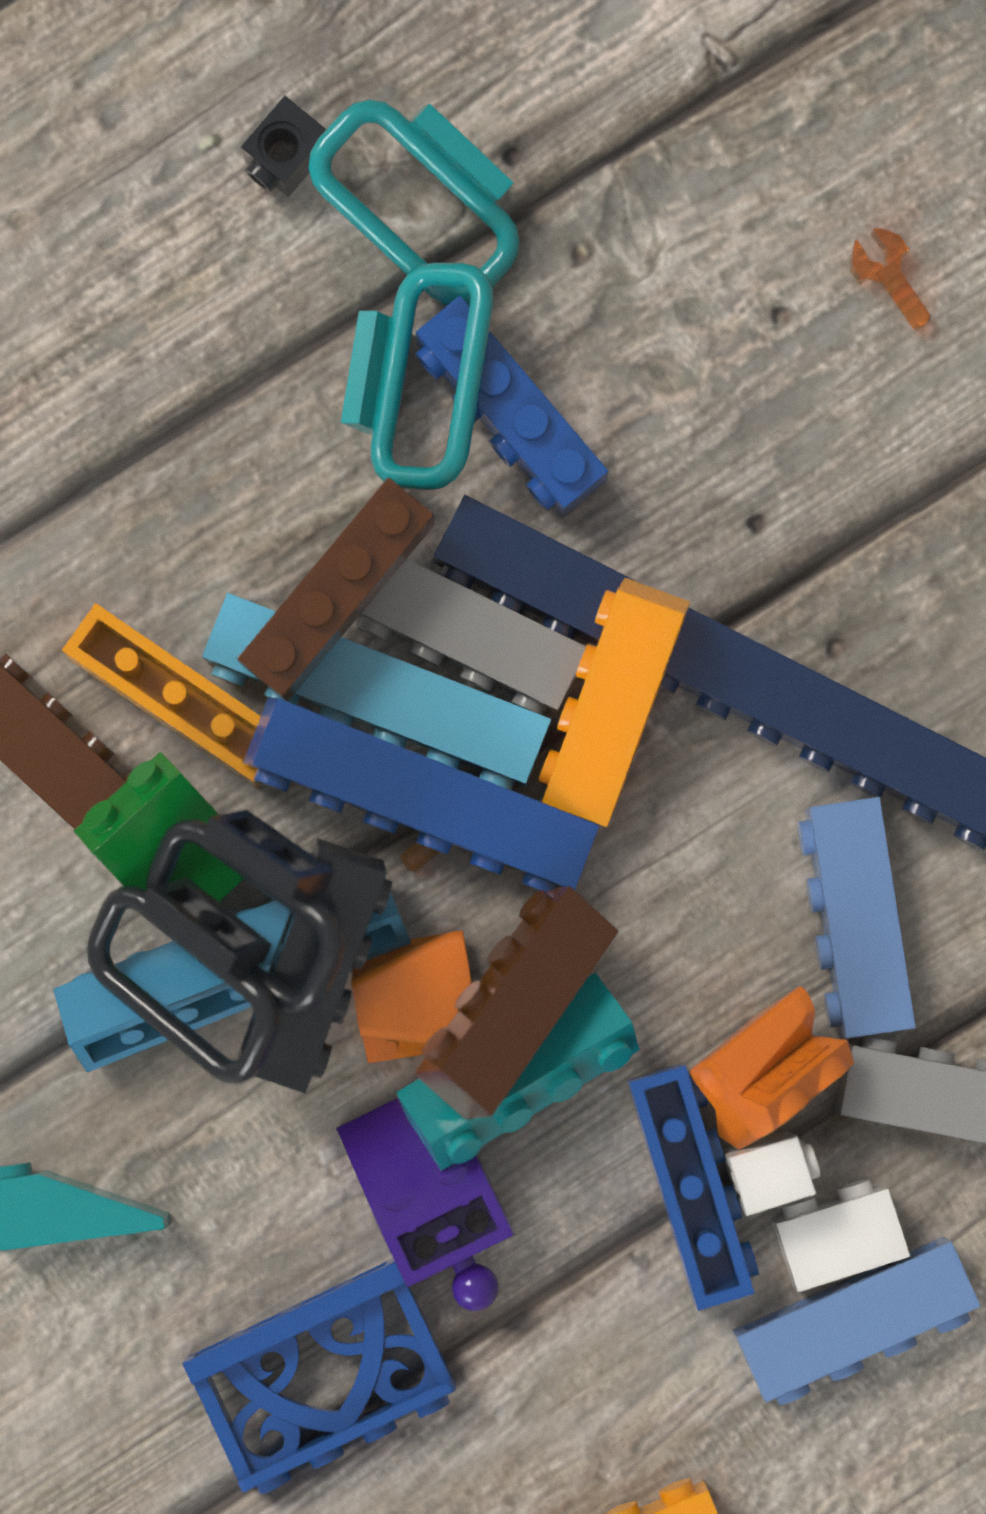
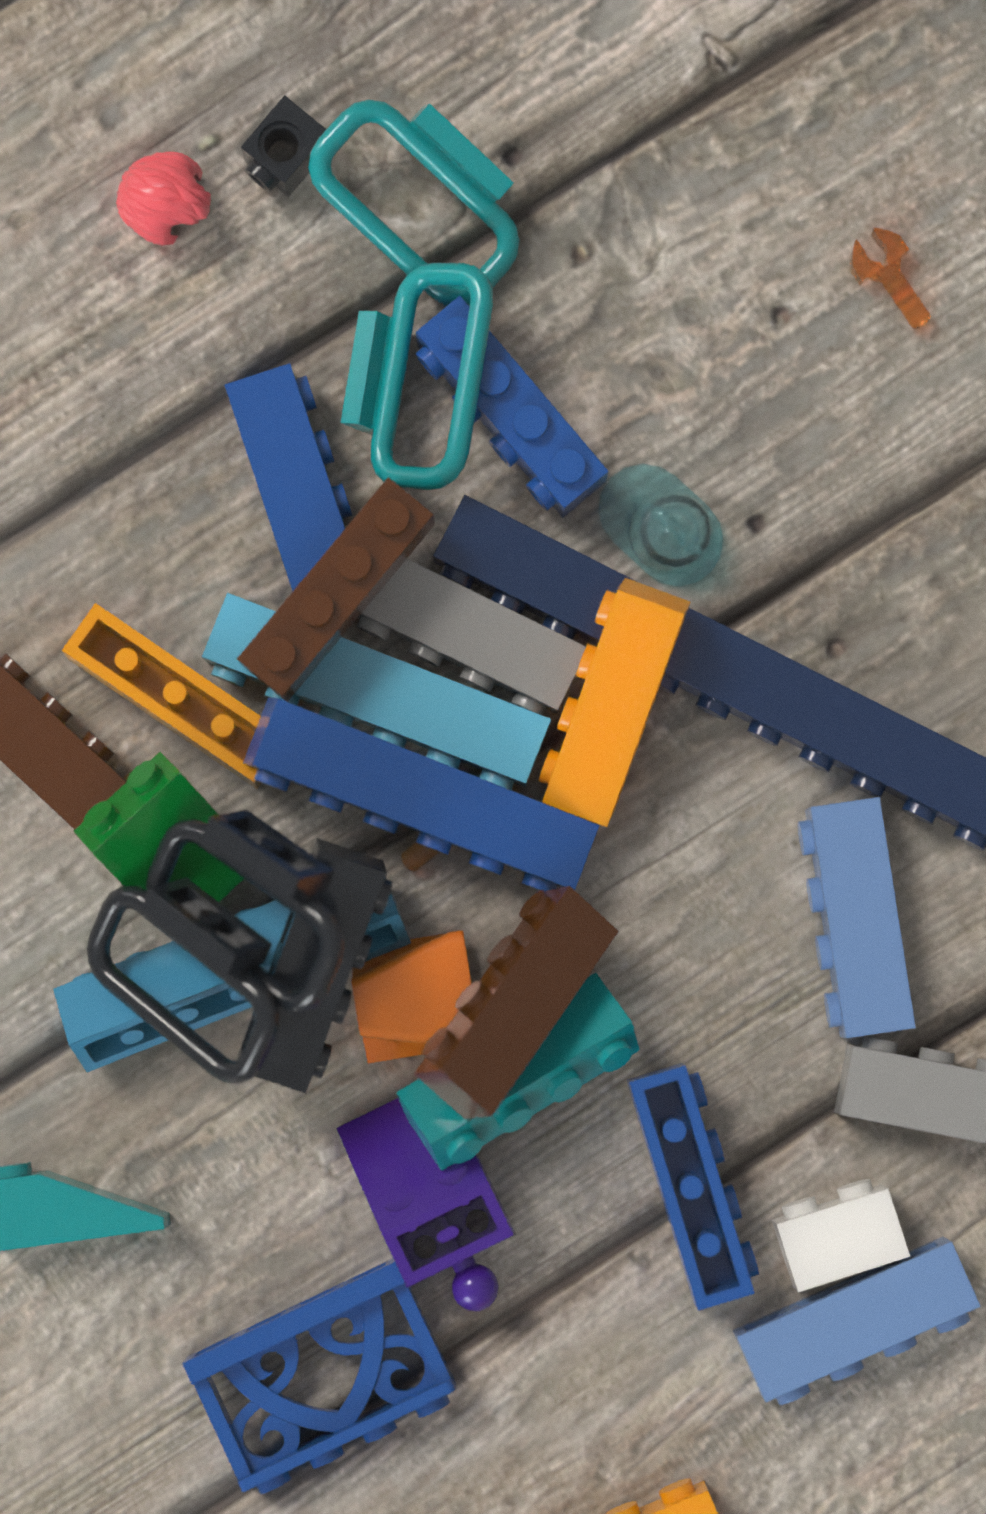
orange piece [690,986,854,1150] -> none
white brick [723,1130,821,1216] -> none
none -> coral hair [116,151,211,246]
none -> blue brick [225,363,353,591]
none -> clear light blue piece [598,464,723,586]

